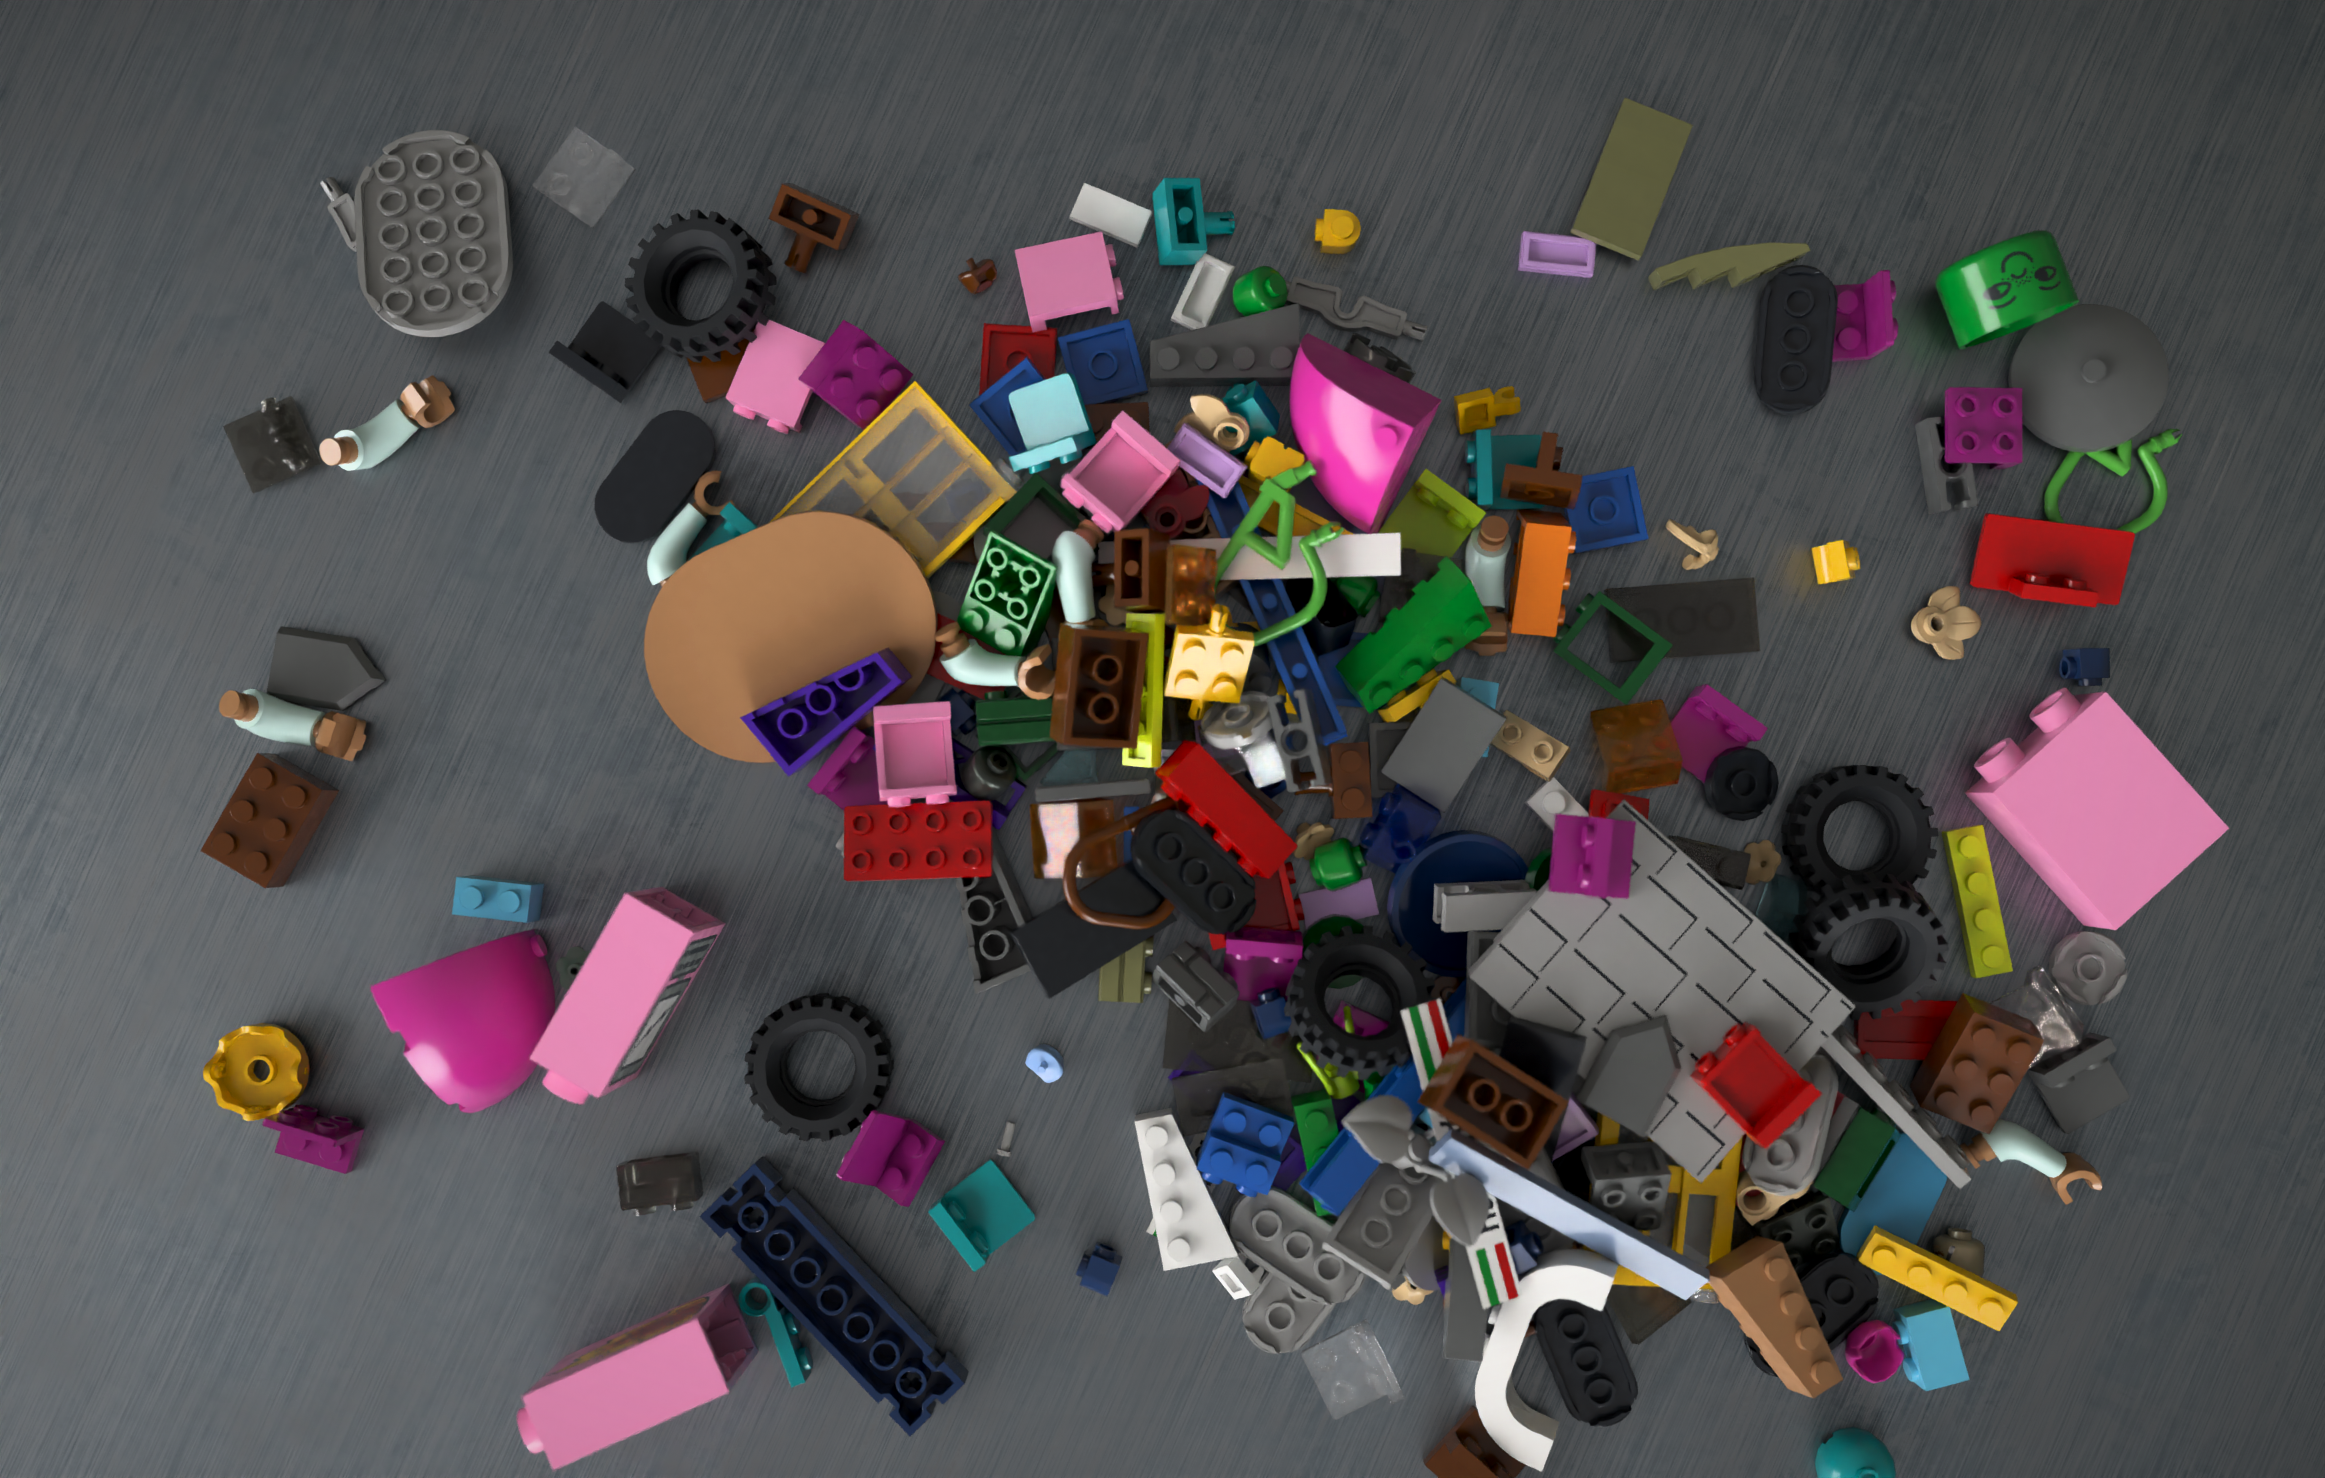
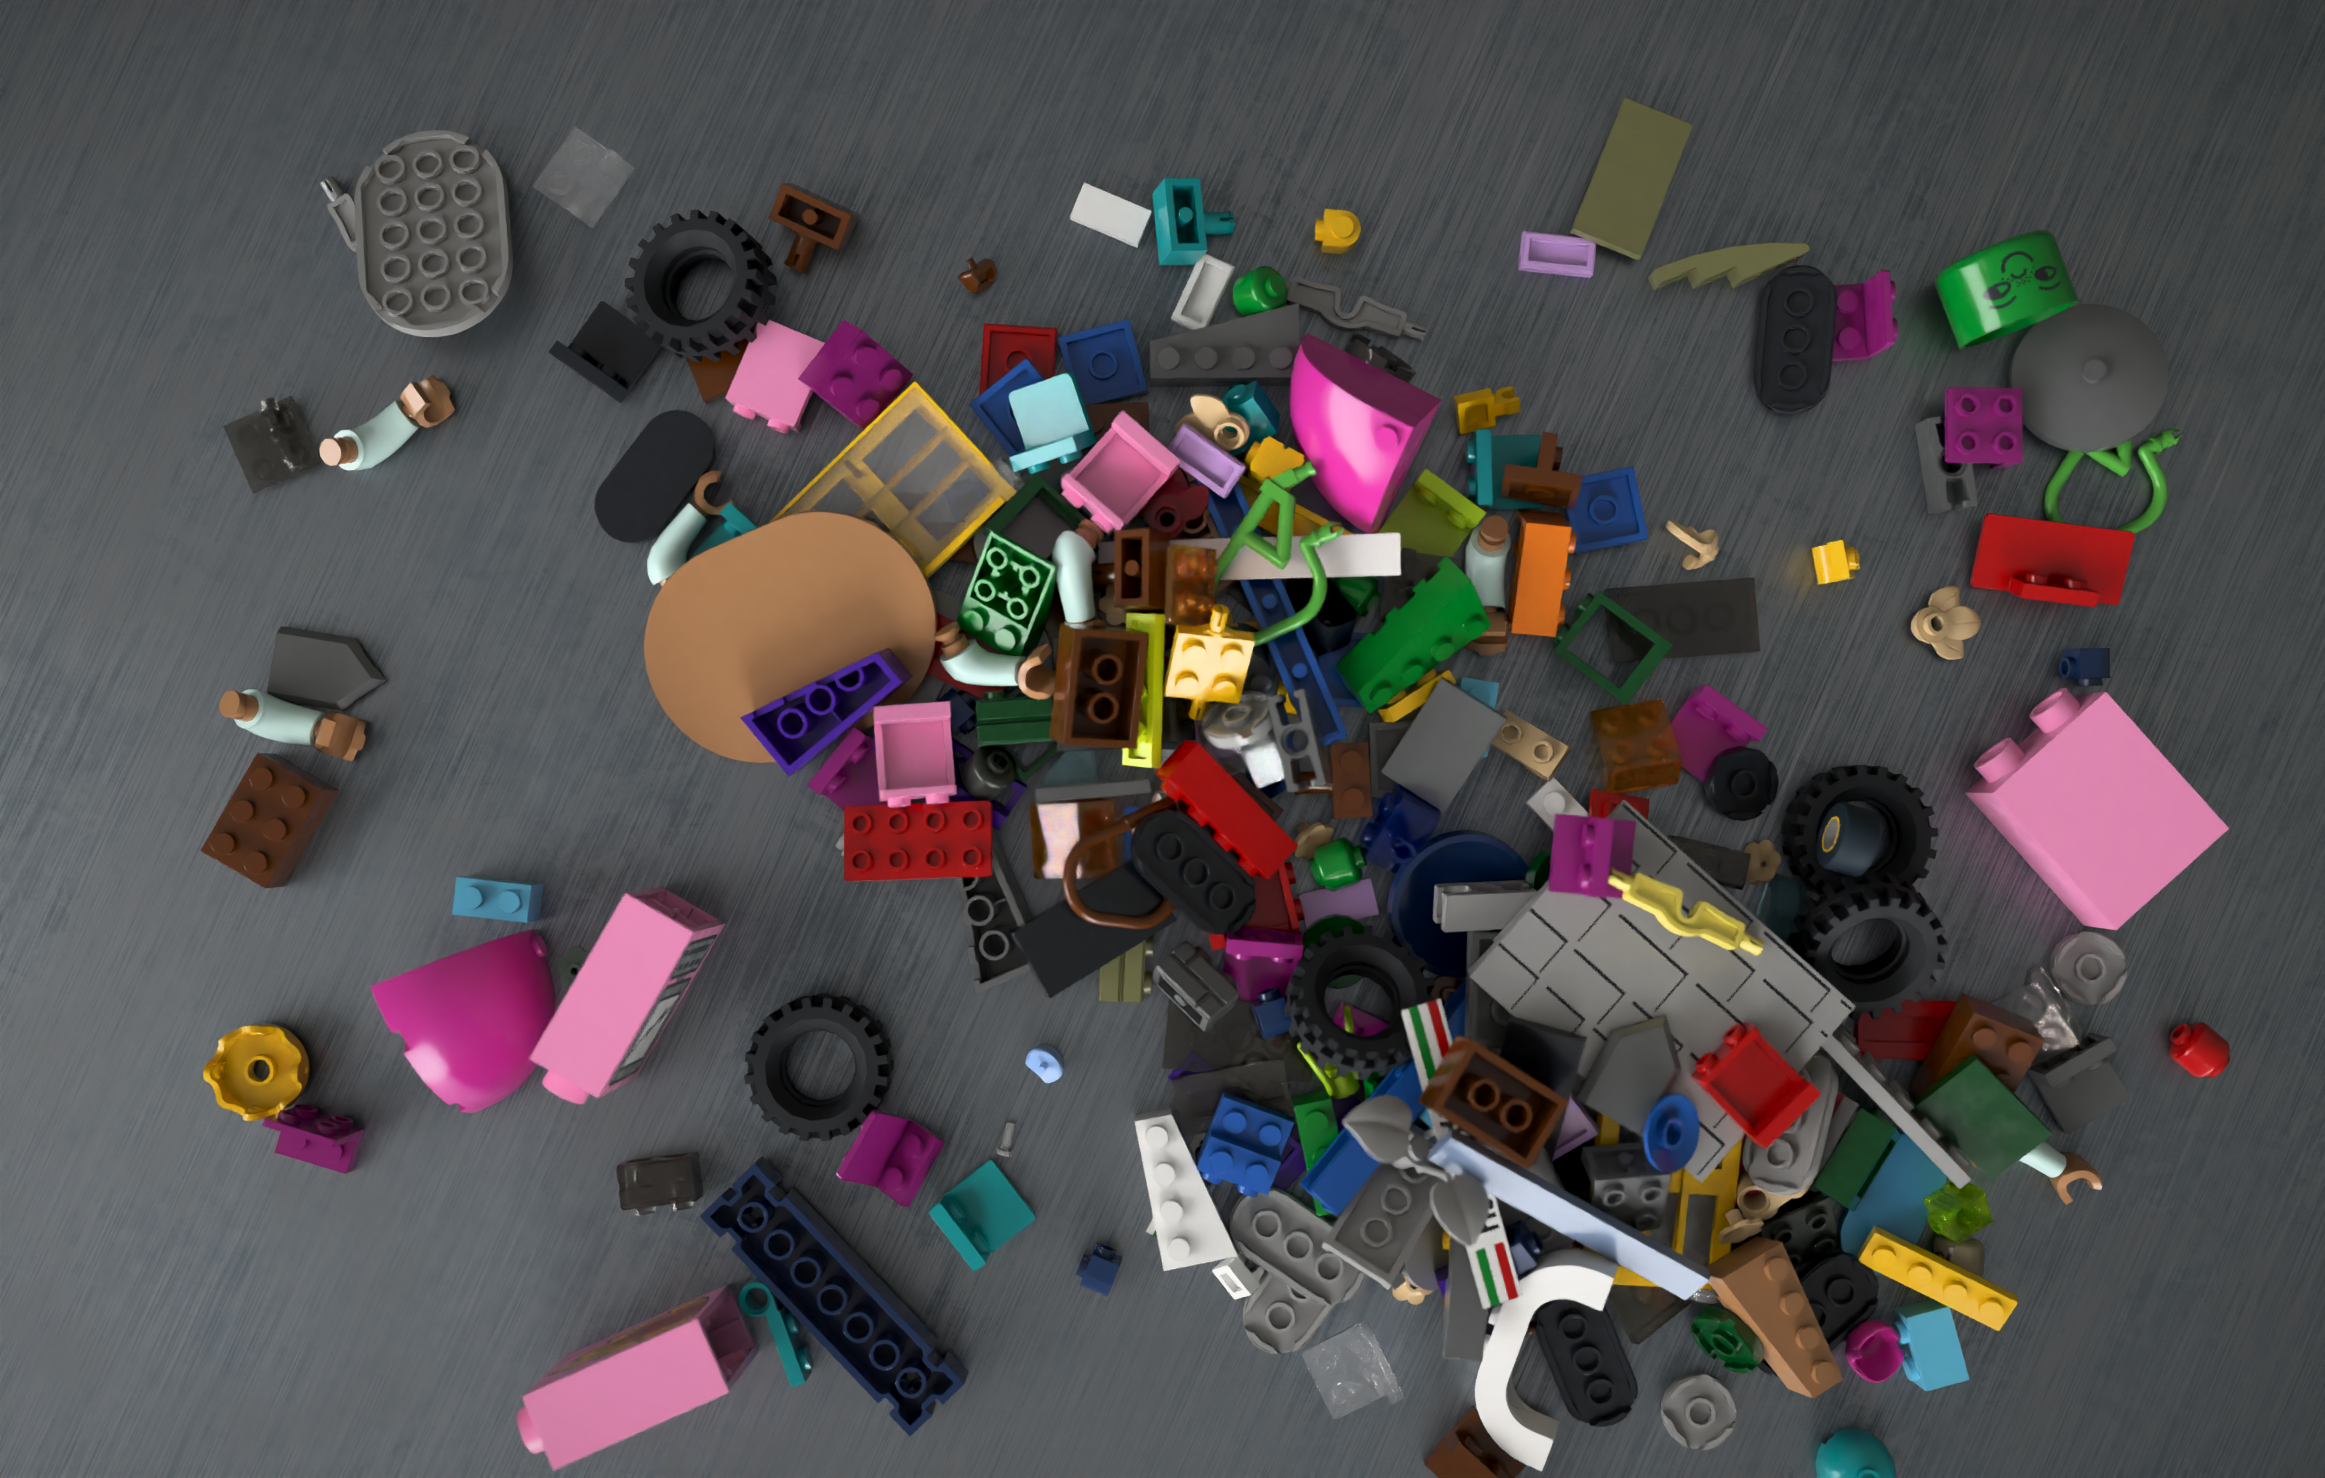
bright pink panel [1015,231,1124,333] -> none
neon yellow plate [1941,825,2013,978] -> none
none -> light yellow piece [1608,867,1764,956]
none -> blue dish [1644,1093,1699,1173]
none -> light grey tile [1661,1372,1737,1450]
none -> dark green tile [1691,1306,1764,1374]
none -> tan plant [1718,1209,1764,1244]
none -> black wheel [1816,802,1882,877]
none -> dark green tile [1913,1053,2053,1181]
none -> clear neon green brick [1923,1182,1994,1243]
none -> red head [2169,1022,2230,1078]

